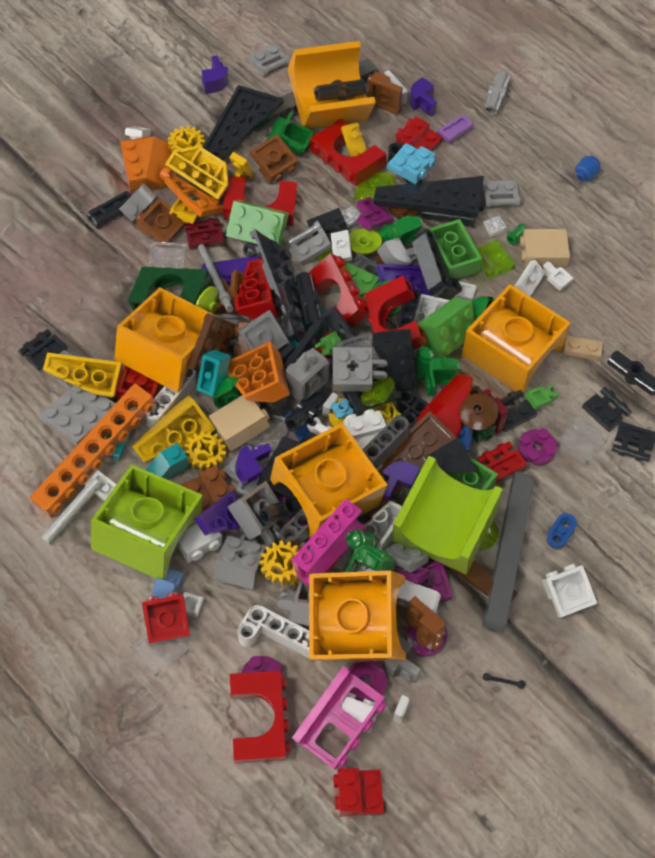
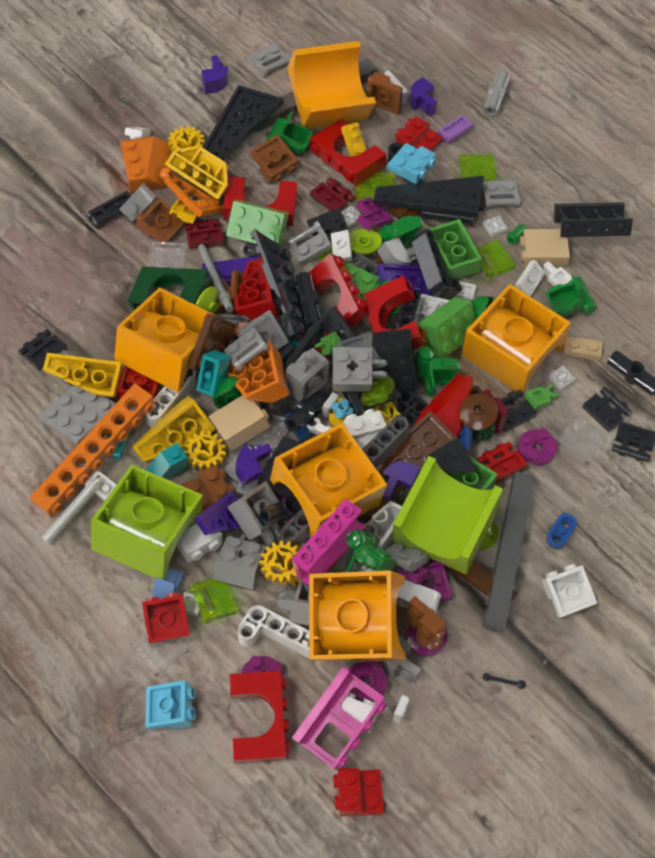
yellow plate [229,152,254,179] -> none
black piece [314,79,367,102] -> none
blue head [575,156,601,182] -> none
none -> medium azure plate [145,680,196,730]
none -> clear neon green plate [188,578,238,624]
none -> light grey plate [224,327,269,371]
none -> dark red plate [310,178,356,211]
none -> clear neon green plate [459,154,496,181]
none -> green piece [545,275,597,317]
none -> white tile [549,366,576,391]
none -> black fence [553,202,633,237]

